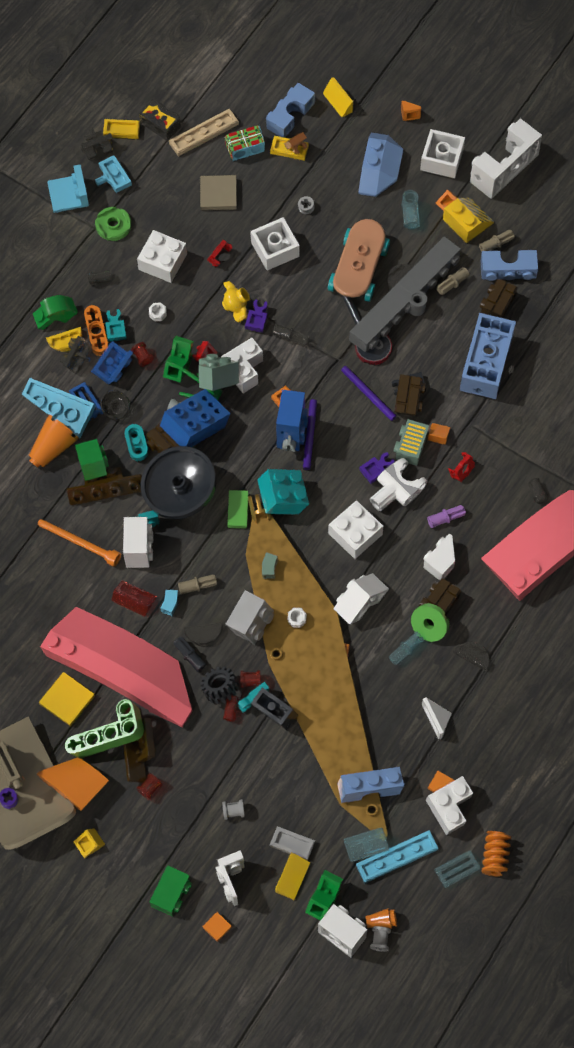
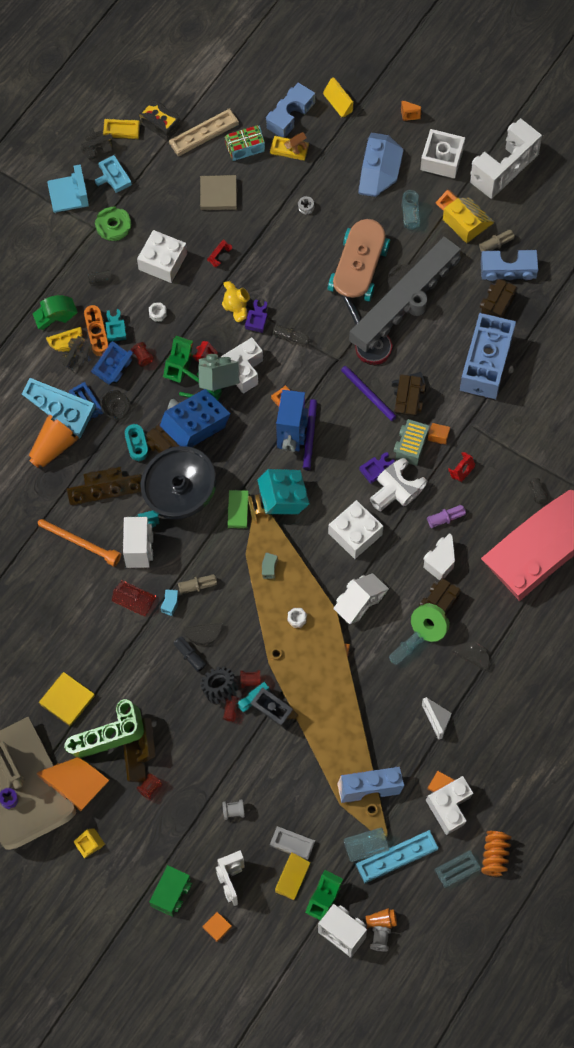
coral slope [40,607,193,728] -> none
green brick [75,439,109,481] -> none
light grey brick [226,590,274,645] -> none
white brick [251,217,300,270] -> none
dark tan axle [437,267,470,295] -> none

